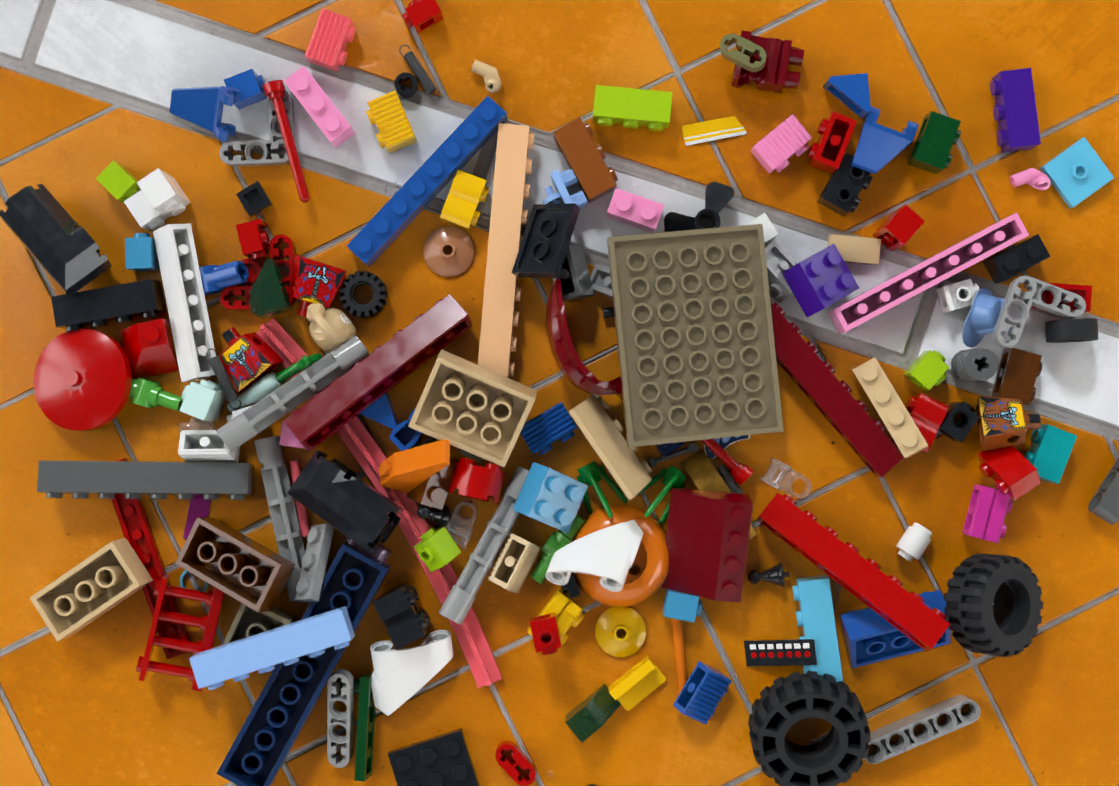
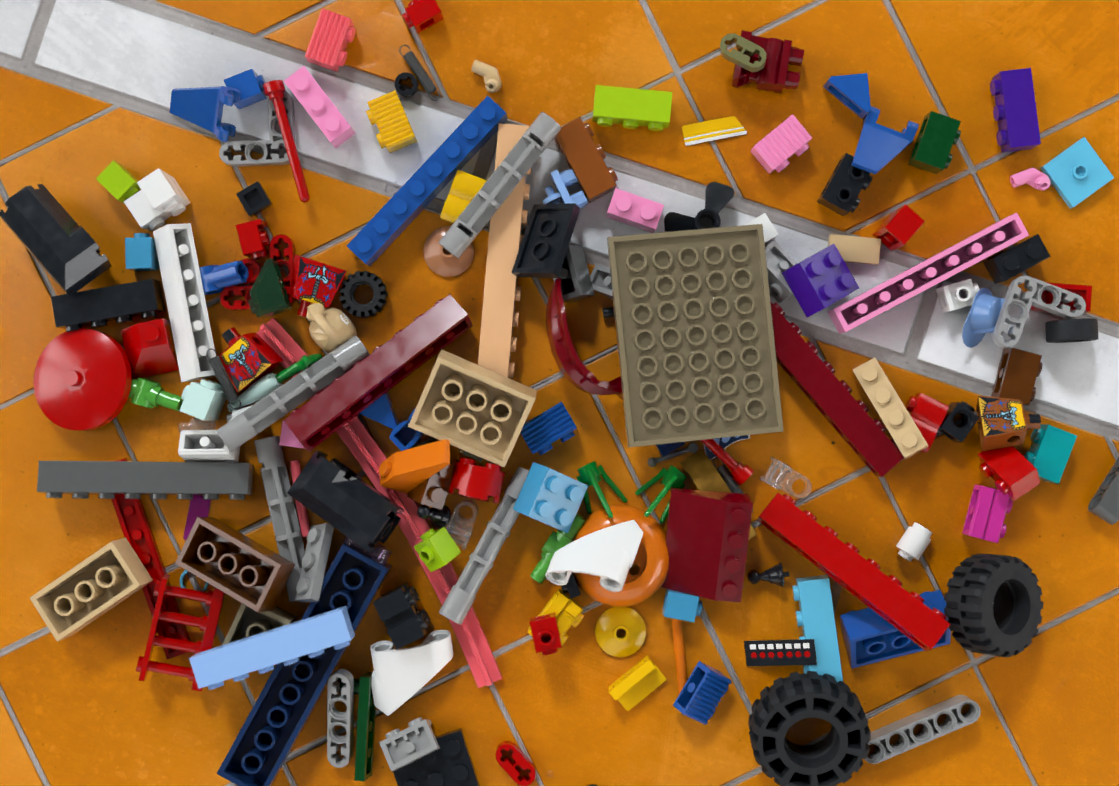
tan brick [488,534,541,594] -> none
clear green slope [565,683,621,743] -> none
tan slope [569,394,653,500] -> none
red brick [807,111,857,174] -> none
lime brick [904,350,949,391] -> none
dark grey piece [951,348,999,382] -> none
none -> light grey bracket [379,717,440,771]
none -> light grey piece [438,112,561,259]

